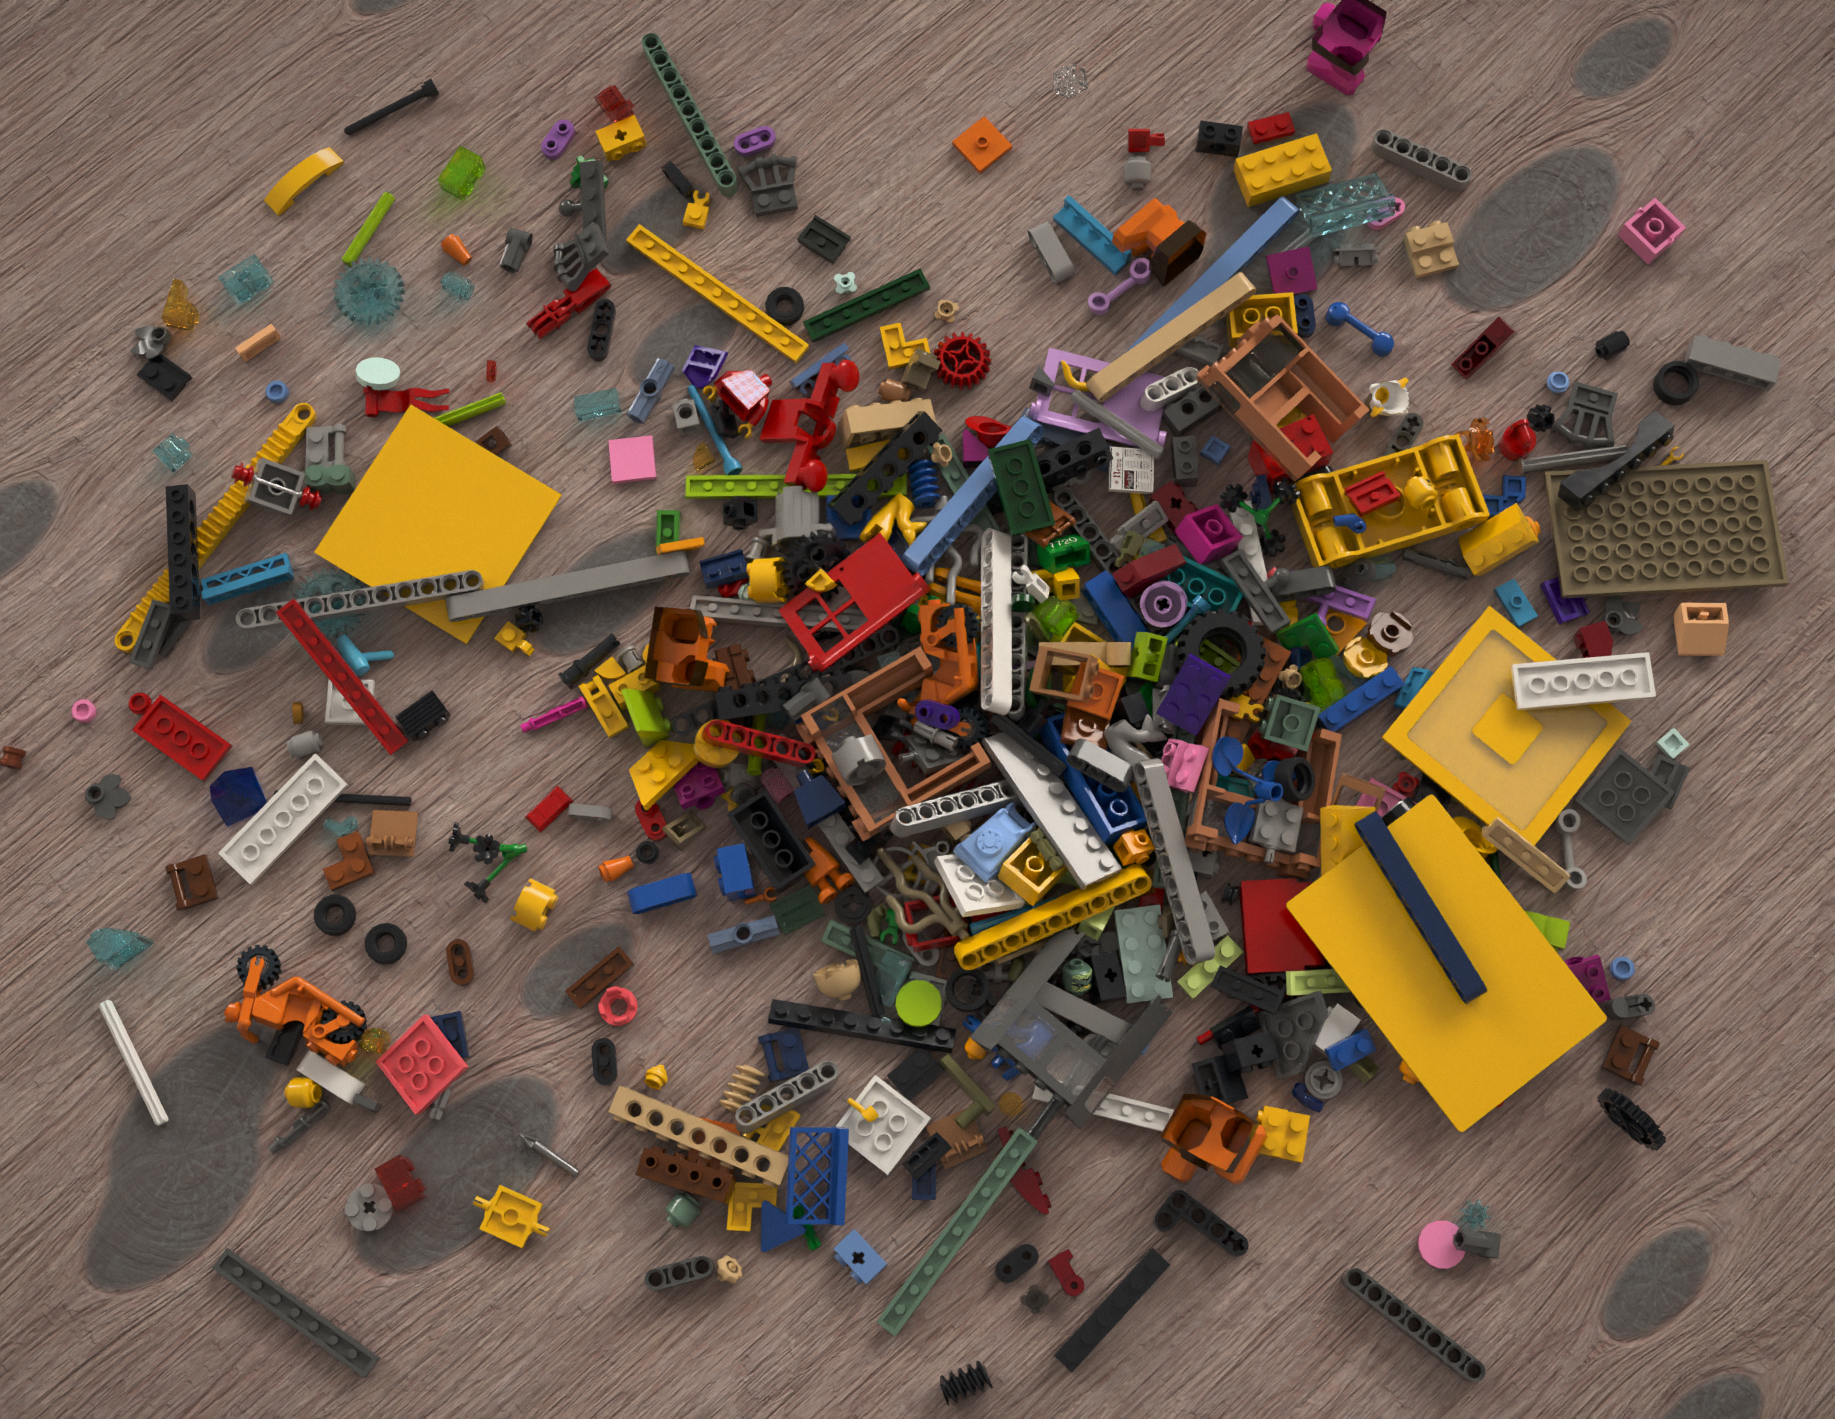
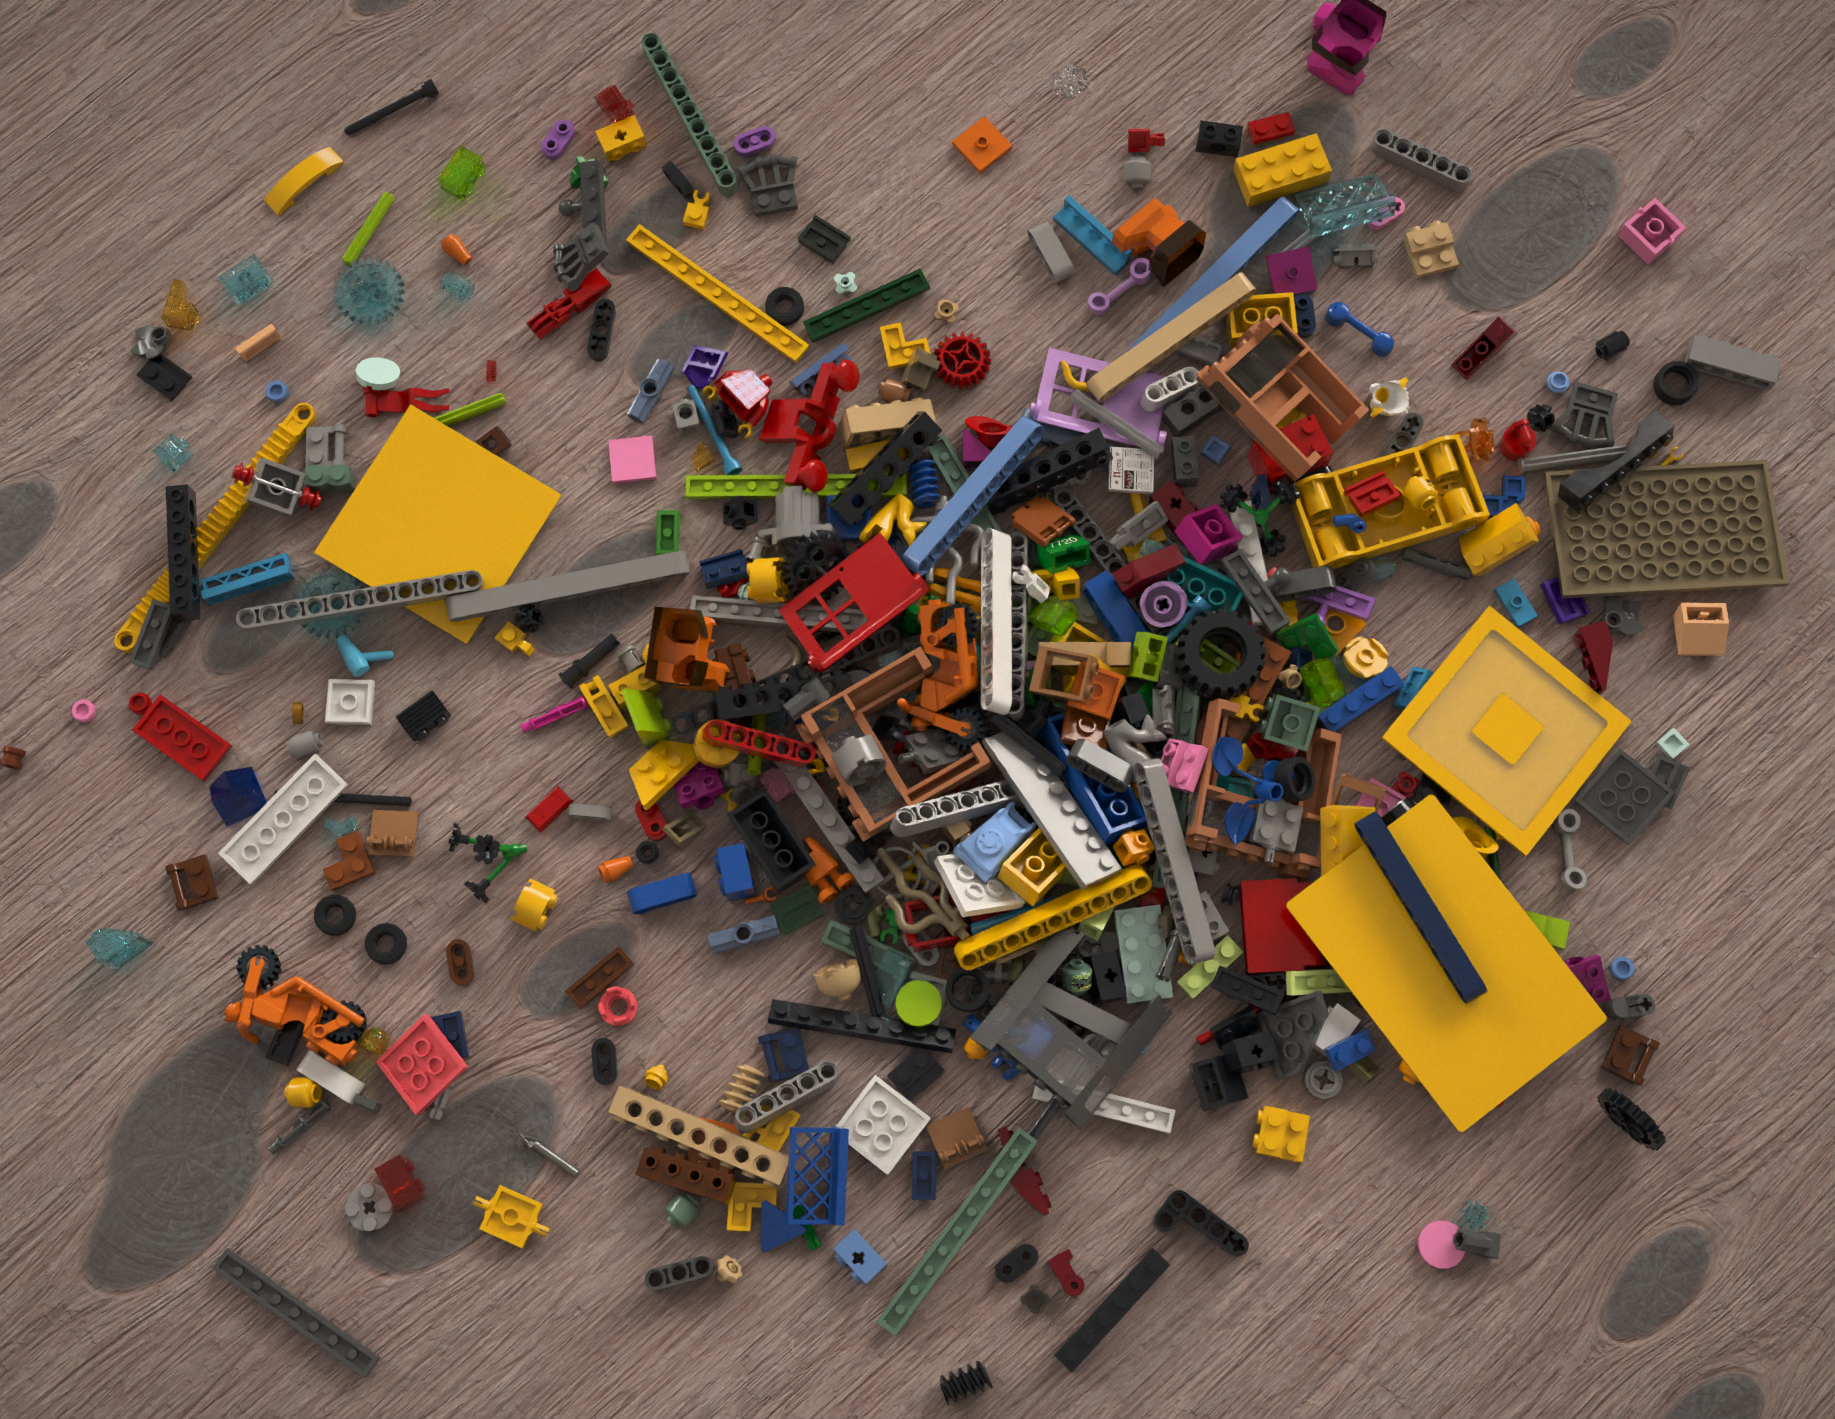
dark grey plate [85,774,131,819] -> none
white axle [99,1000,168,1126] -> none
red plate [275,598,409,755] -> none
dark grey piece [499,228,533,273] -> none
clear light blue panel [574,388,622,422] -> none
yellow tile [594,657,627,679] -> none
light orange tile [656,537,705,555] -> none
dark blue torso [794,770,846,830] -> none
yellow tile [805,569,837,592] -> none
yellow hand [847,1098,879,1122] -> none
black plate [902,1132,952,1180] -> none
light grey axle [913,720,958,751] -> none
dark purple plate [915,700,960,730] -> none
tan plate [931,442,952,467] -> none
olive piece [939,1054,996,1130] -> none
dark green plate [987,439,1055,537] -> none
clear yellow piece [999,1092,1022,1116] -> none
dark green tile [1012,593,1035,613] -> none
olive axle [1023,612,1050,642] -> none
dark grey slope [1029,366,1055,397] -> none
olive axle [1030,829,1064,871] -> none
olive plate [1114,531,1144,568] -> none
dark purple plate [1156,654,1231,736] -> none
orange piece [1160,1094,1268,1185] -> none
clear blue arm [1291,1082,1324,1113] -> none
dark grey beam [1341,1268,1486,1382] -> none
plate [1367,612,1414,657] -> none
tan fence [1482,816,1570,894] -> none
white plate [1511,652,1656,711] -> none

